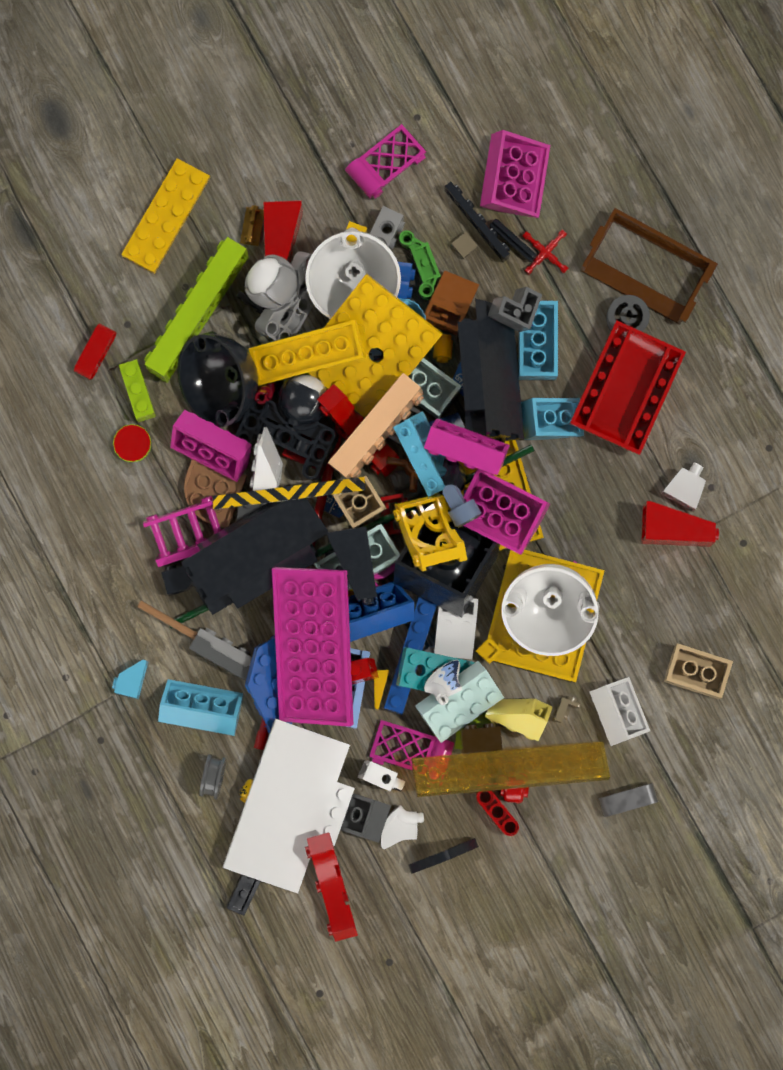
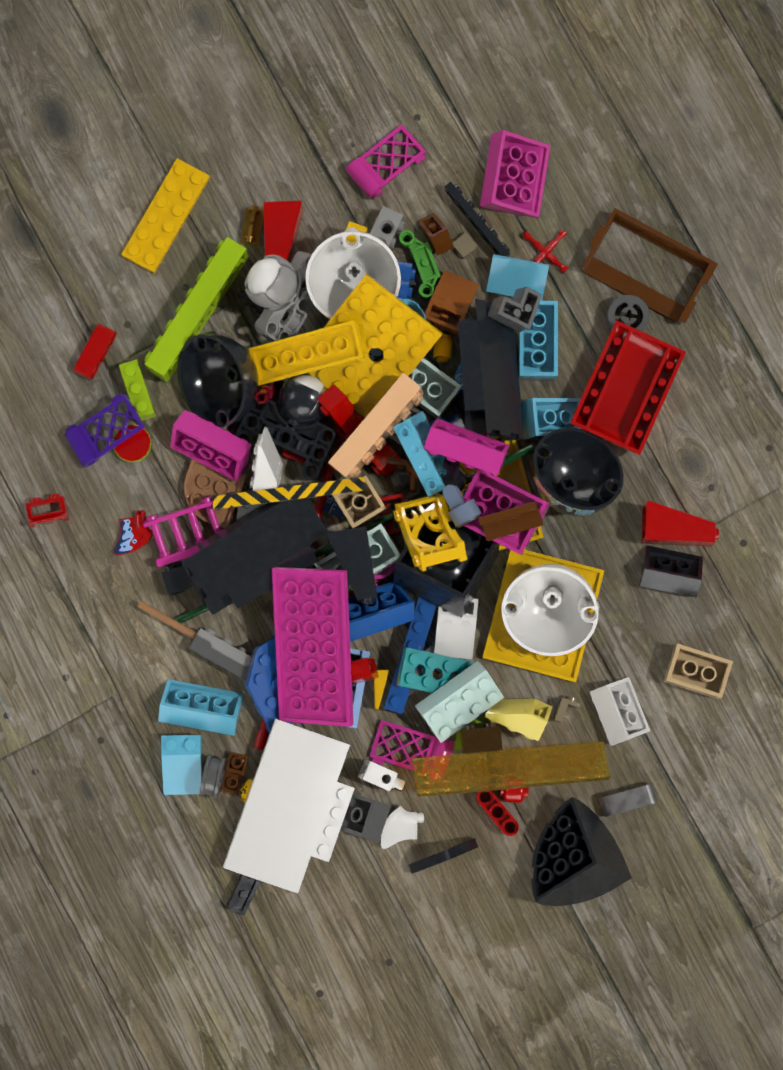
medium azure slope [112,660,148,699] -> none
red brick [305,832,358,942] -> none
white arm [424,660,462,705] -> none
yellow tile [476,637,503,664] -> none
black axle [489,219,536,262] -> none
white torso [662,463,706,511] -> none
none -> red window [25,494,69,528]
none -> dark purple piece [64,393,146,468]
none -> red arm [113,510,154,555]
none -> medium azure slope [161,735,203,795]
none -> reddish brown slope [220,752,249,796]
none -> reddish brown slope [418,213,454,256]
none -> reddish brown panel [478,501,543,541]
none -> medium azure tile [486,254,549,301]
none -> black piece [530,428,624,516]
none -> black brick [531,797,631,906]
none -> black slope [640,545,703,598]

